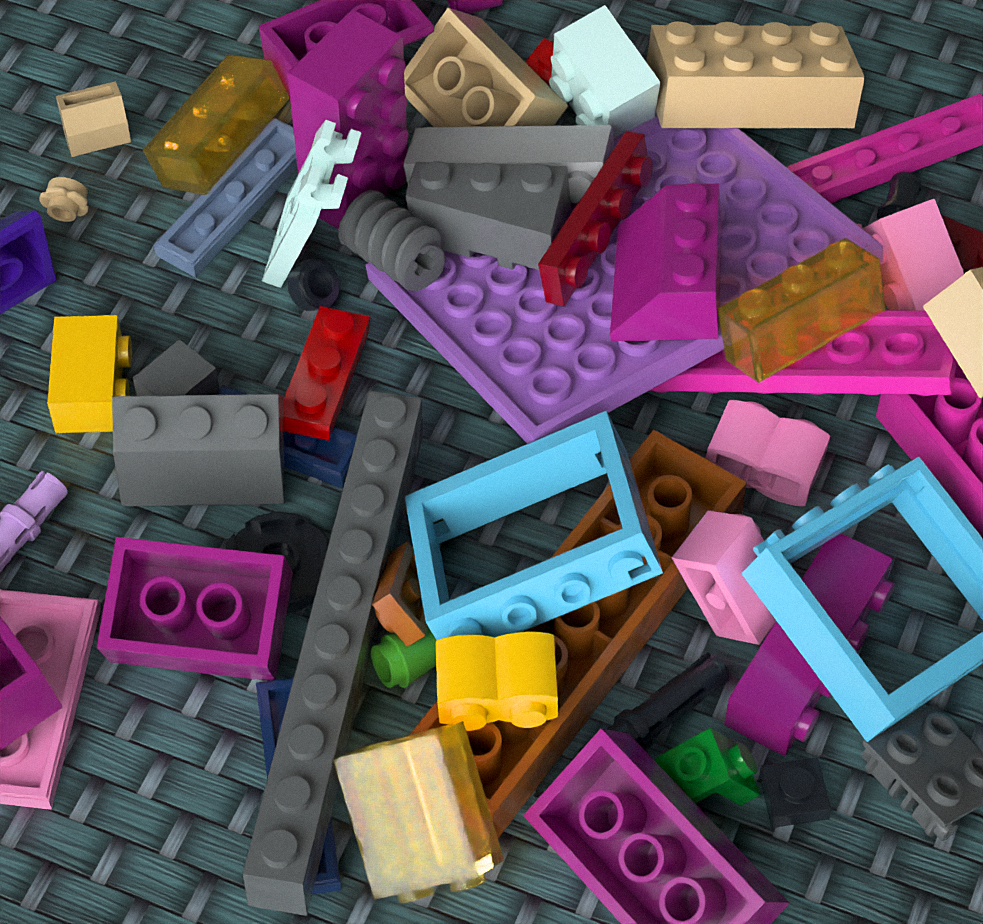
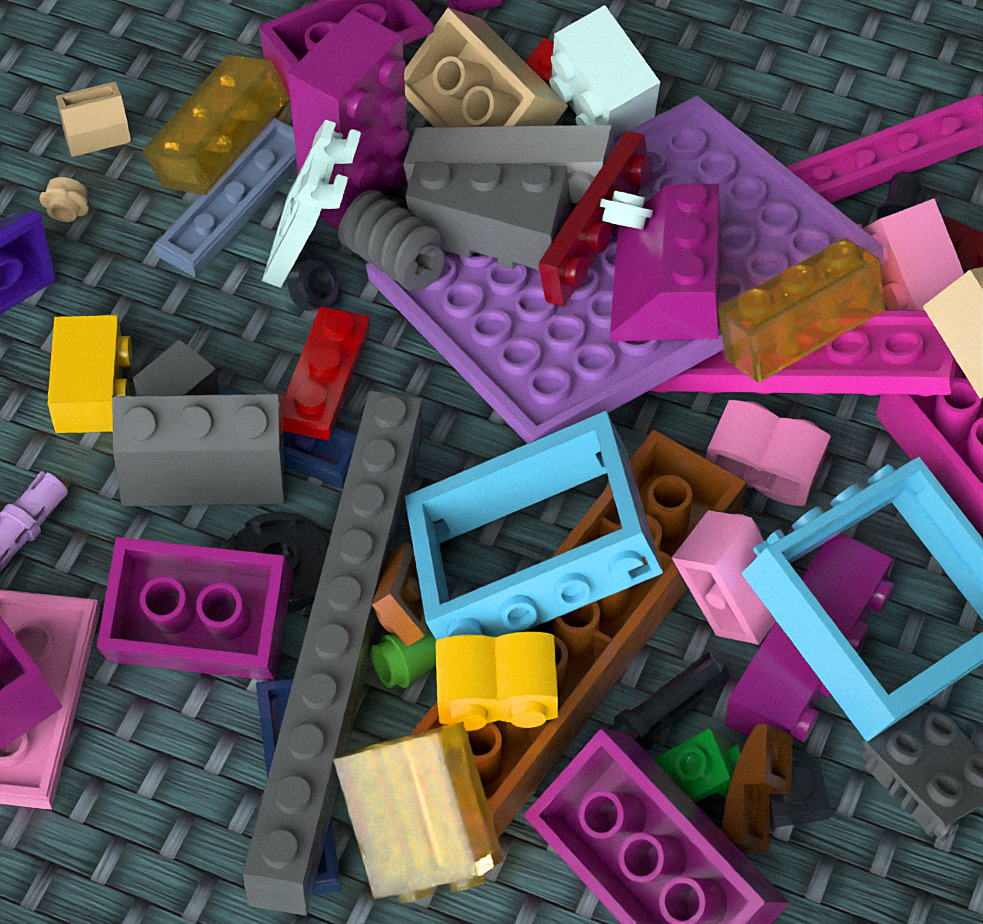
tan brick [646,21,865,128] -> none
none -> light aqua plate [600,191,653,230]
none -> reddish brown slope [722,724,793,854]

